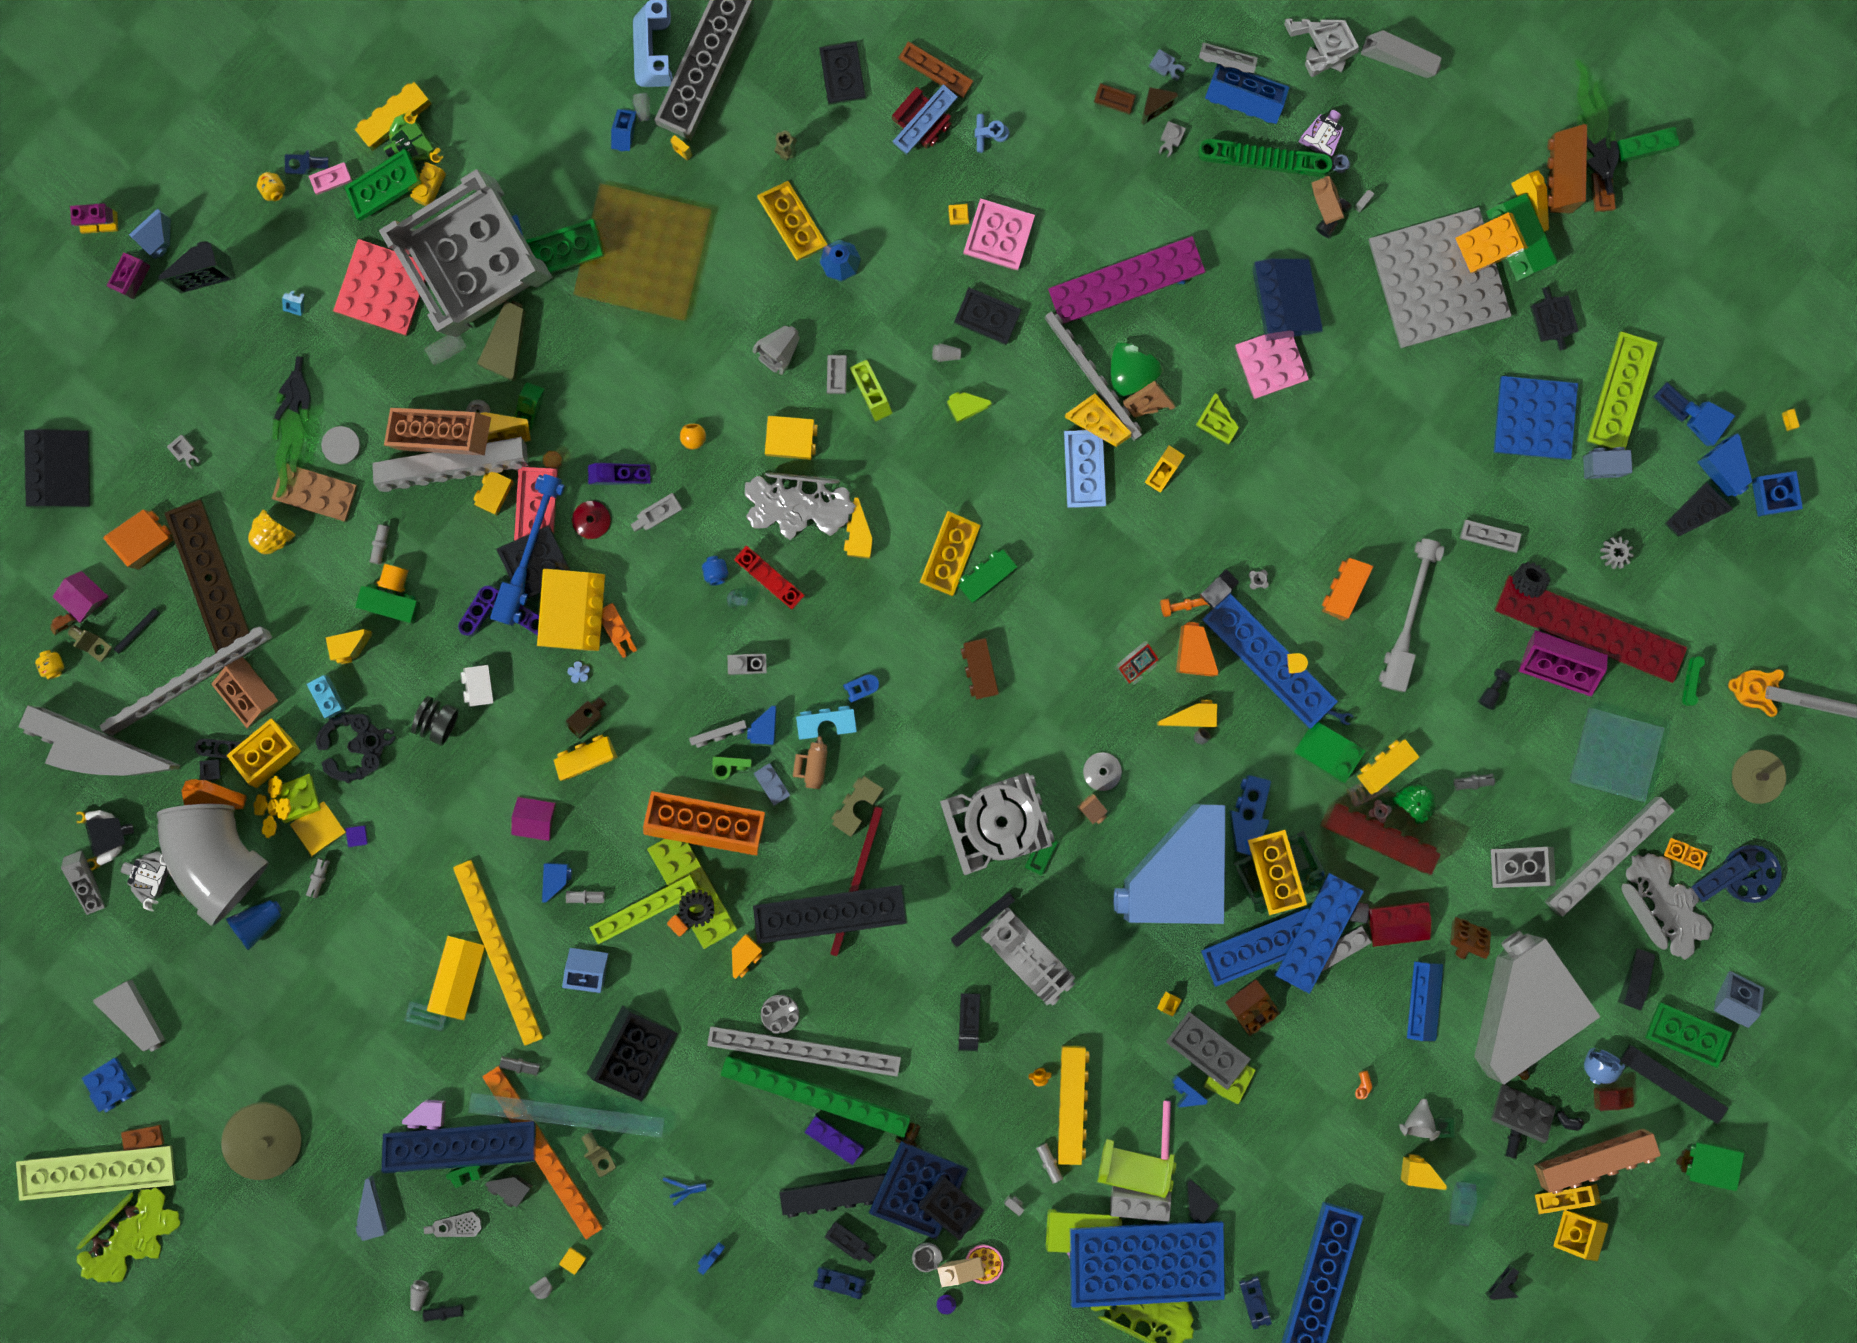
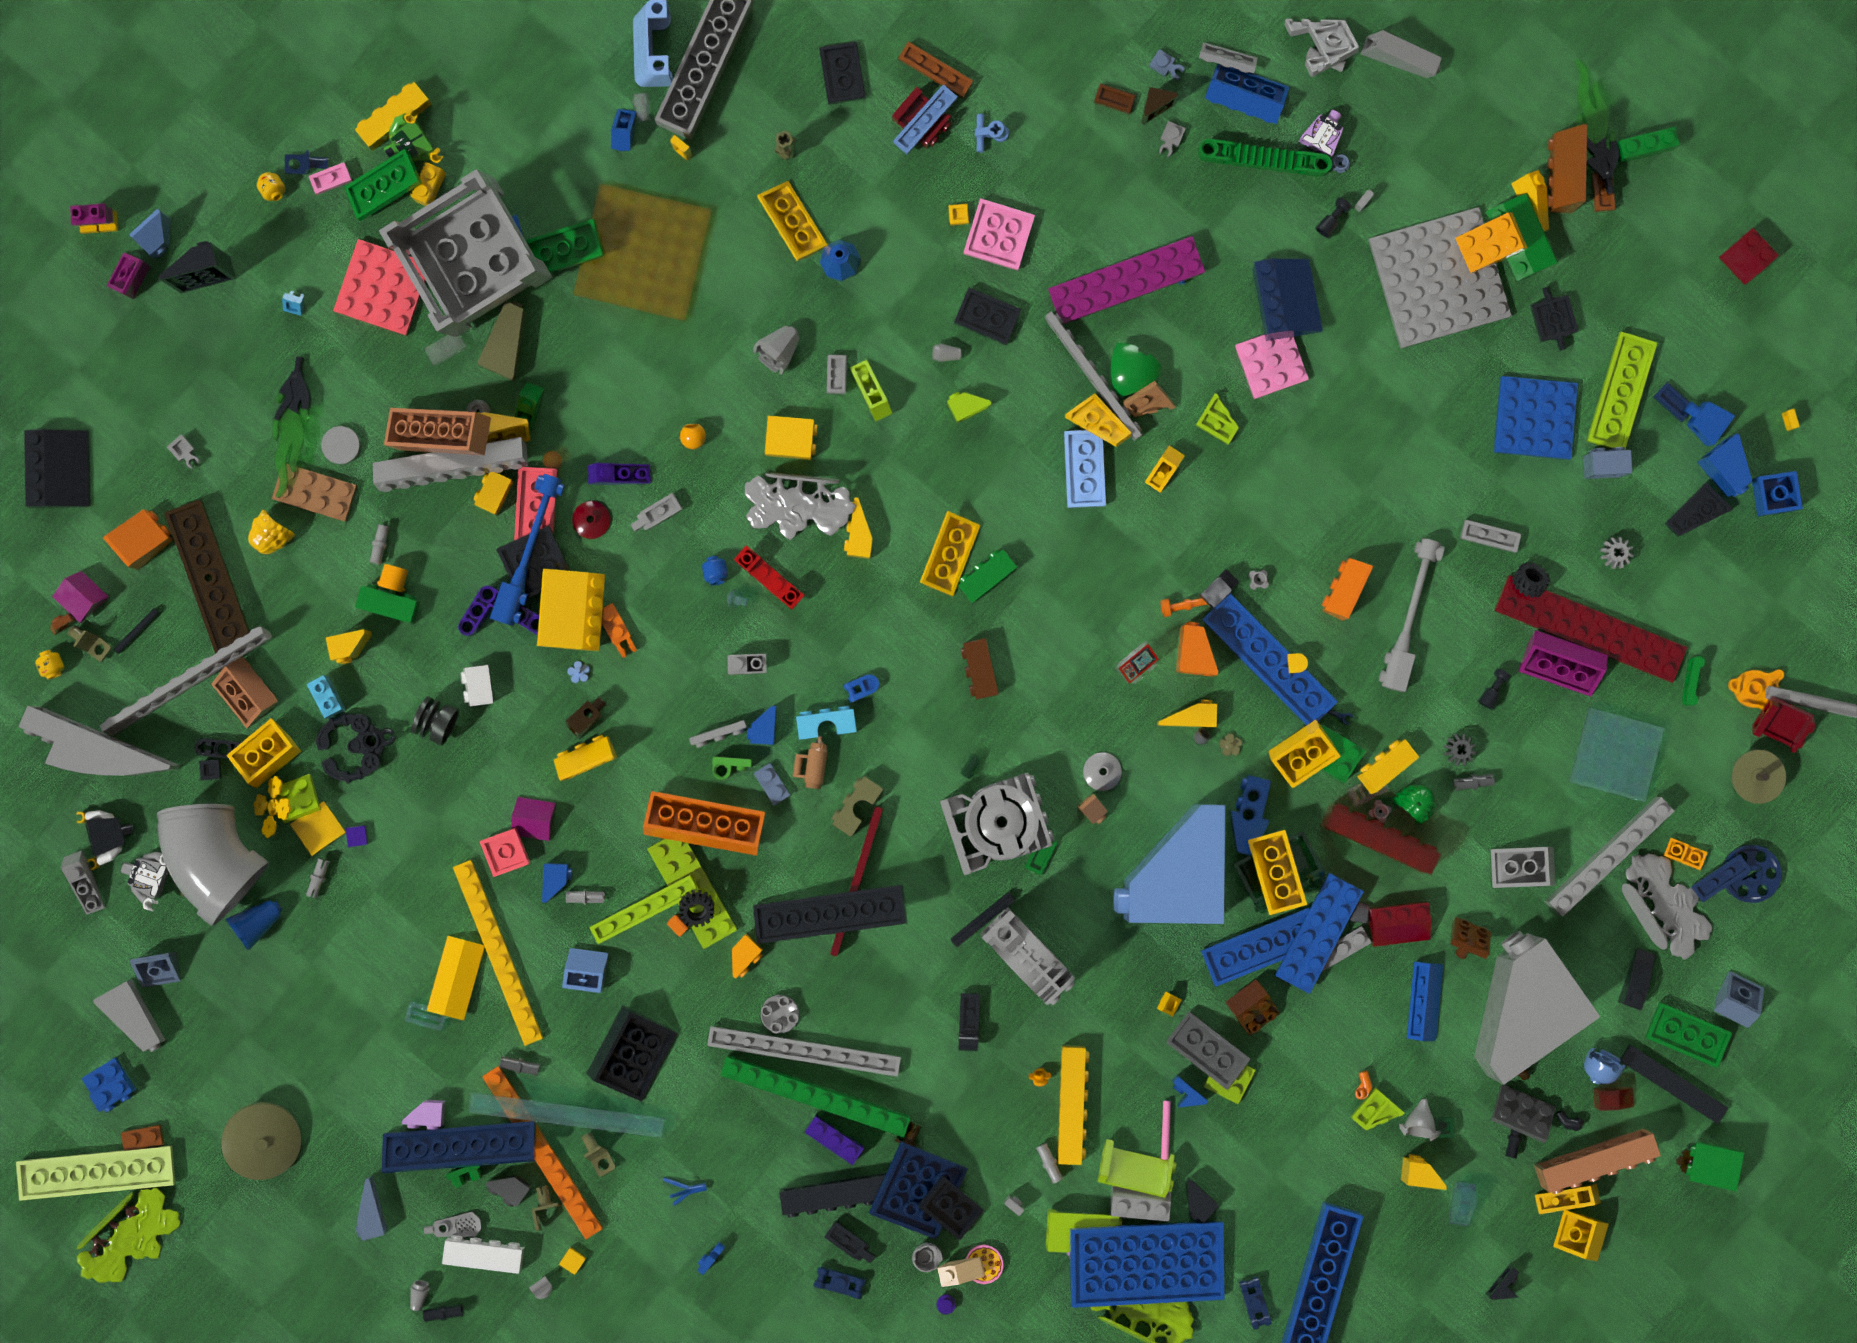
orange slope [181,779,247,809] -> none
medium nougat slope [1311,176,1344,225] -> none
none -> sand blue slope [130,952,180,988]
none -> white brick [442,1235,525,1274]
none -> coral plate [479,827,530,877]
none -> olive bracket [532,1186,561,1231]
none -> olive plant [1218,733,1242,756]
none -> yellow slope [1268,720,1341,788]
none -> lime wing [1351,1088,1404,1130]
none -> dark grey gear [1444,734,1477,766]
none -> dark red slope [1718,228,1779,285]
none -> dark red panel [1752,696,1816,753]

